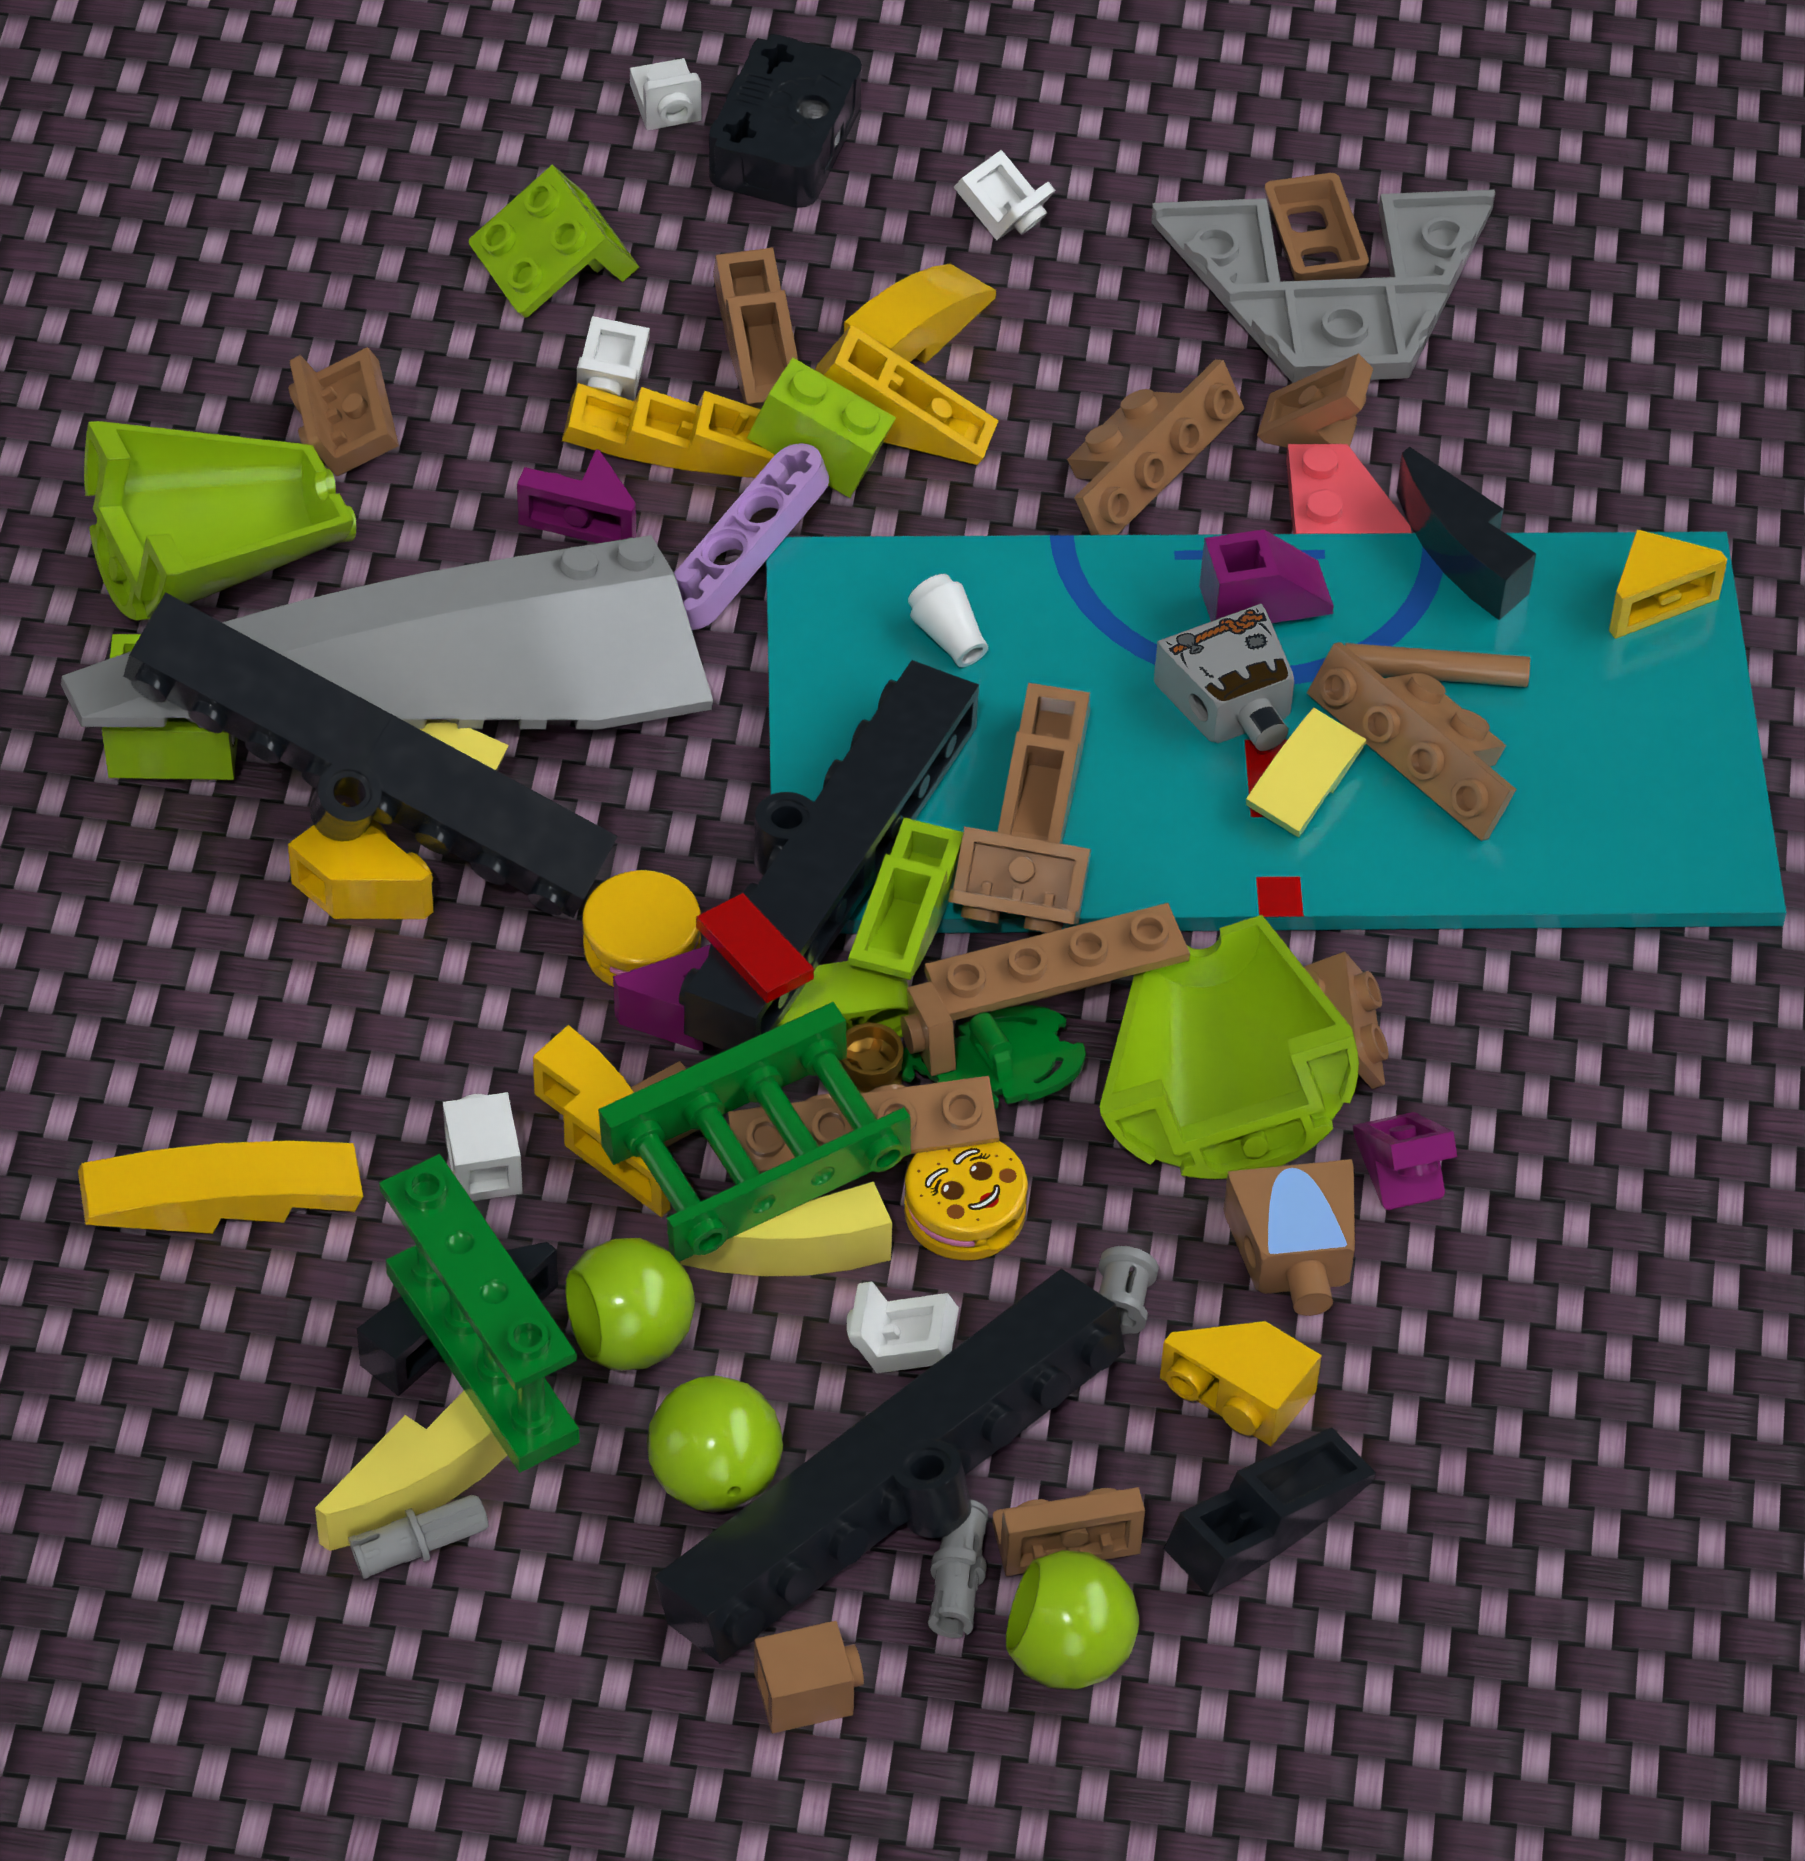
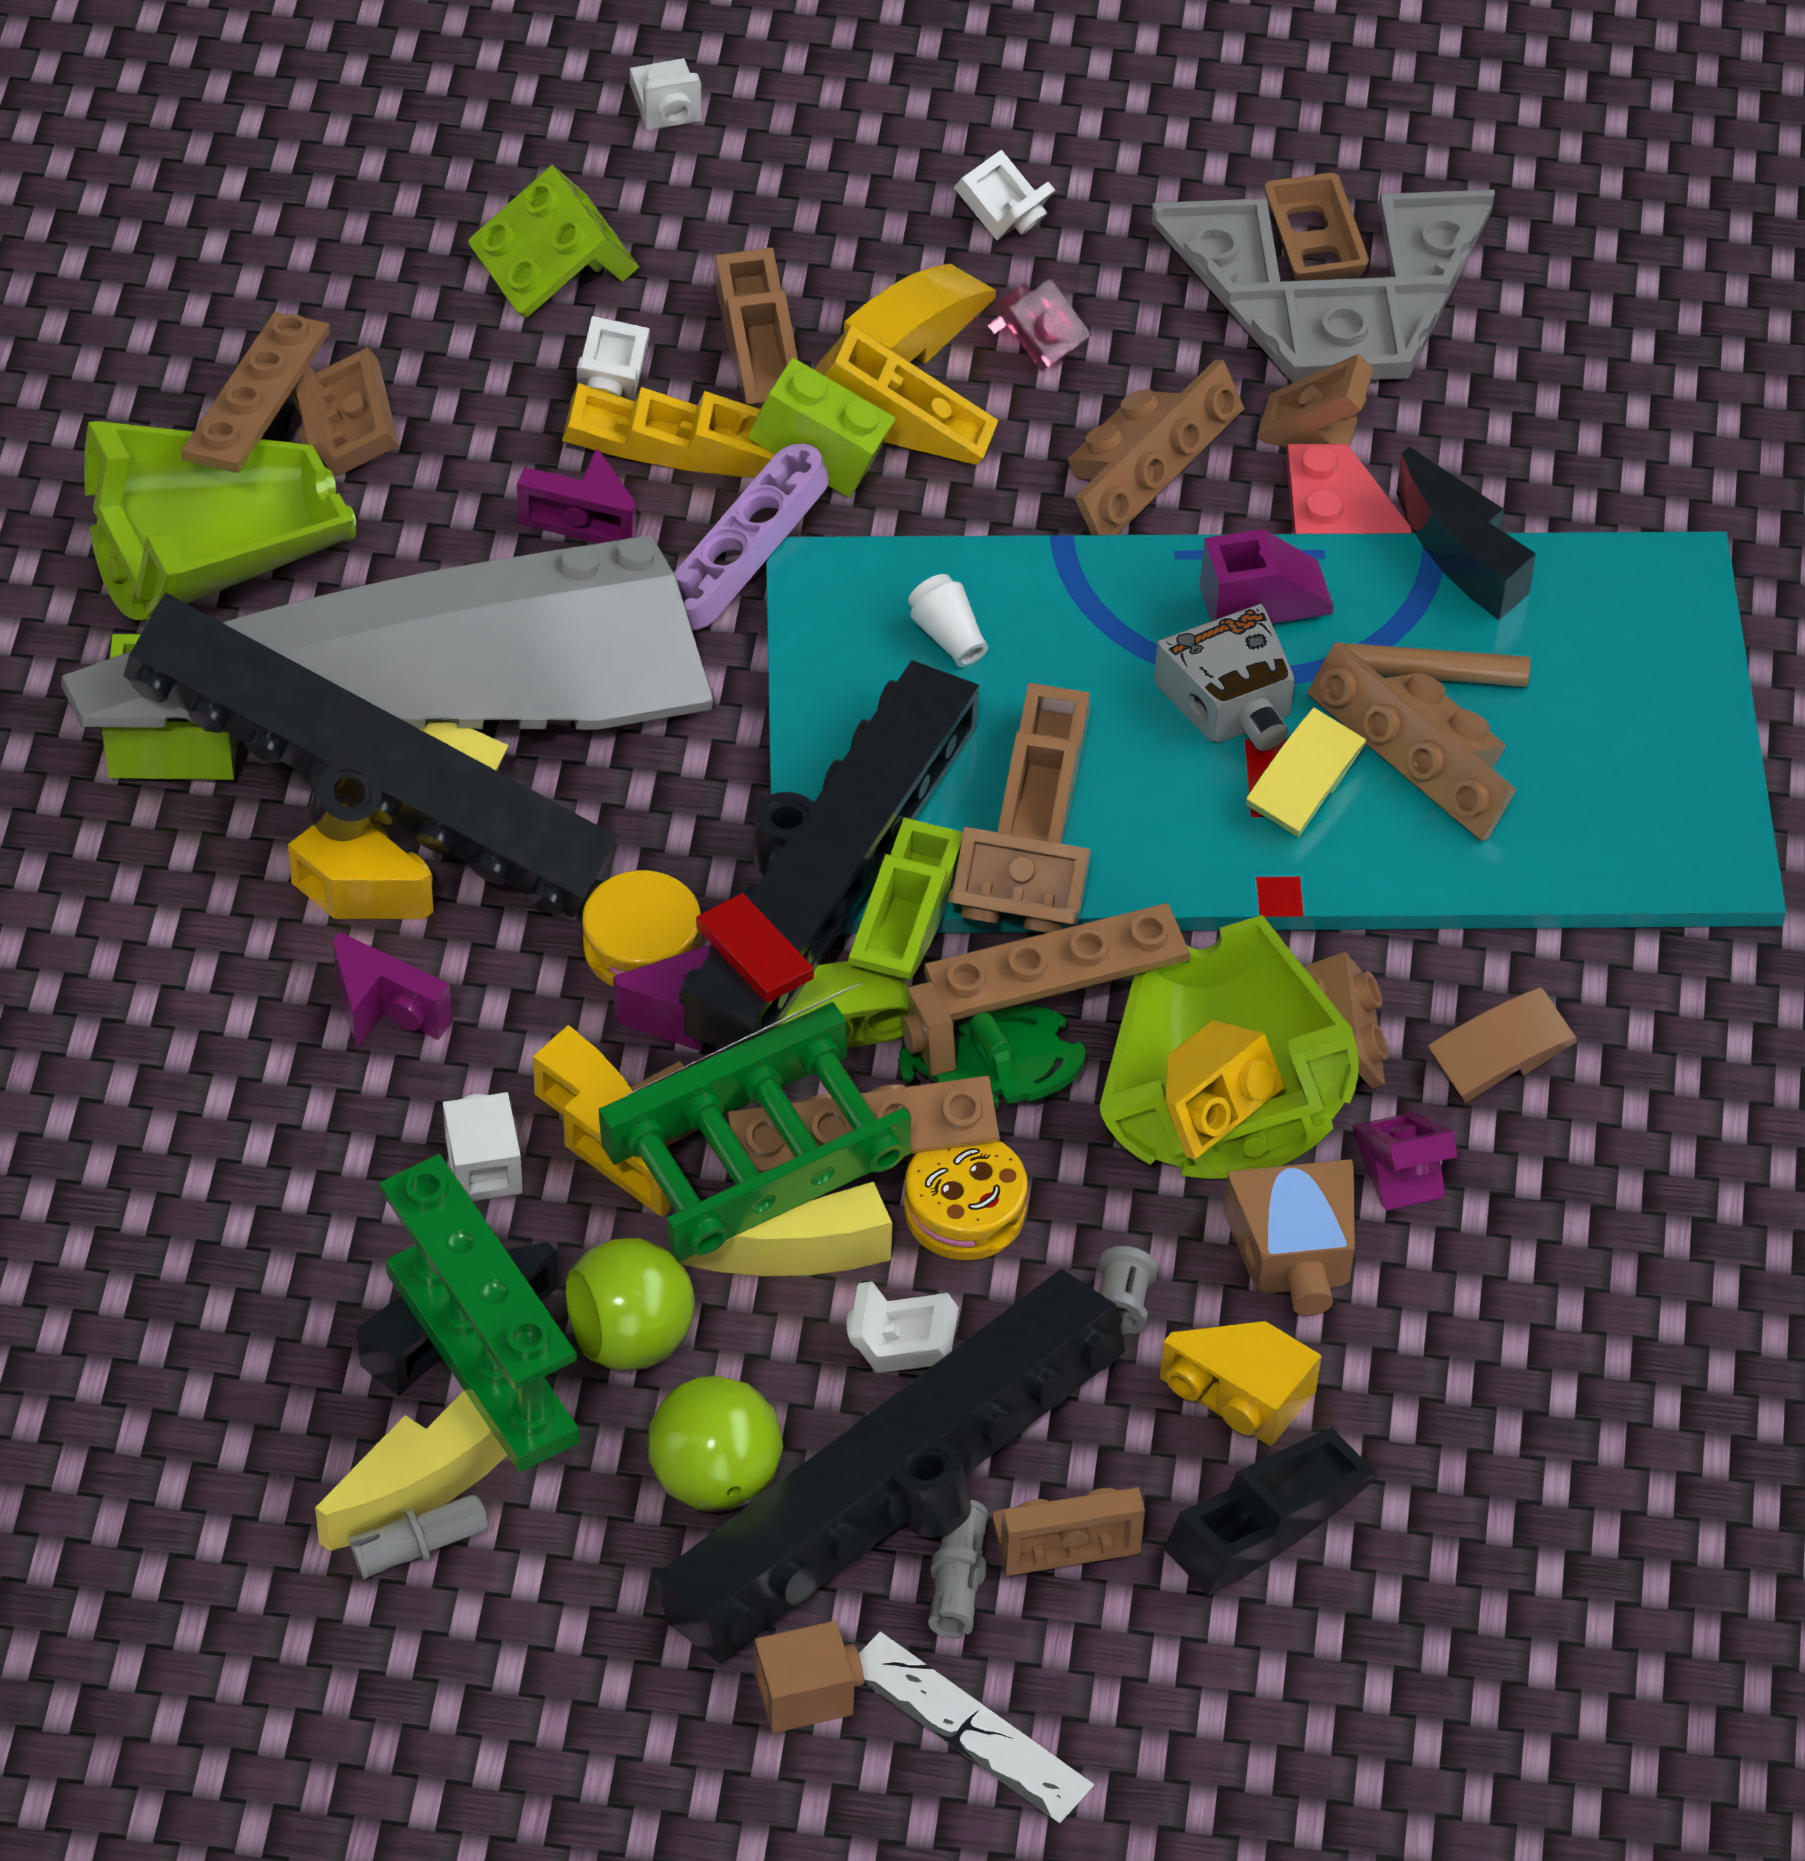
yellow slope [78,1141,363,1234] -> none
black axle [709,34,862,208] -> none
pearl gold wheel [839,1022,903,1093] -> none
lime helmet [1006,1550,1139,1690] -> none
yellow slope [1609,529,1728,639] -> none
none -> medium nougat bracket [181,311,330,473]
none -> magenta slope [333,932,452,1048]
none -> white sticker [626,983,864,1096]
none -> white sticker [859,1632,1095,1823]
none -> clear pink bracket [988,278,1092,372]
none -> yellow slope [1166,1020,1285,1159]
none -> medium nougat slope [1428,987,1578,1104]

